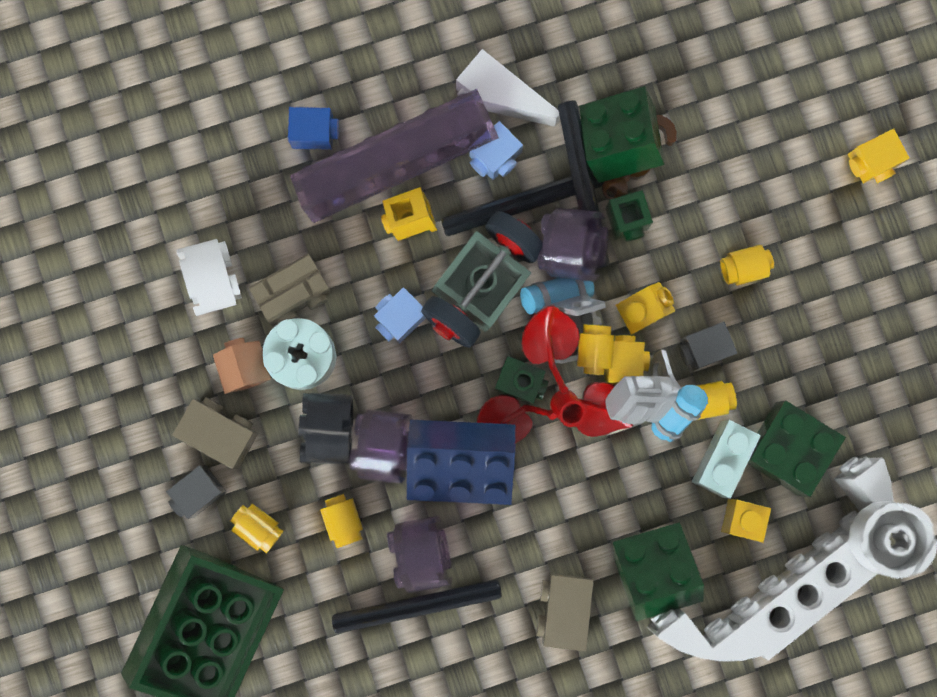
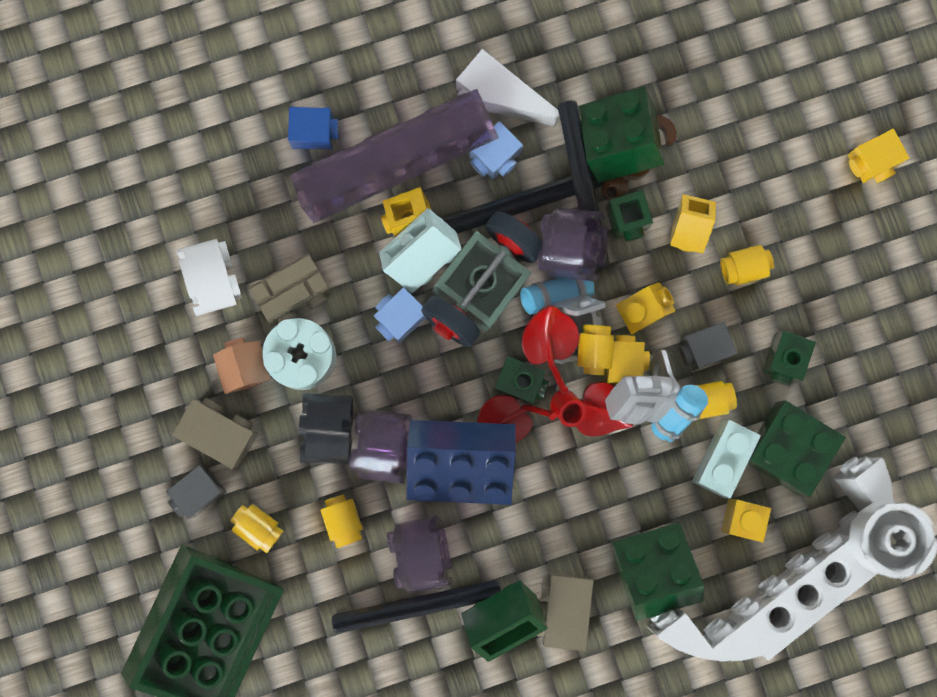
none -> light aqua brick [379,208,462,293]
none -> dark green piece [461,580,548,662]
none -> yellow brick [670,194,716,254]
none -> dark green brick [762,330,816,386]

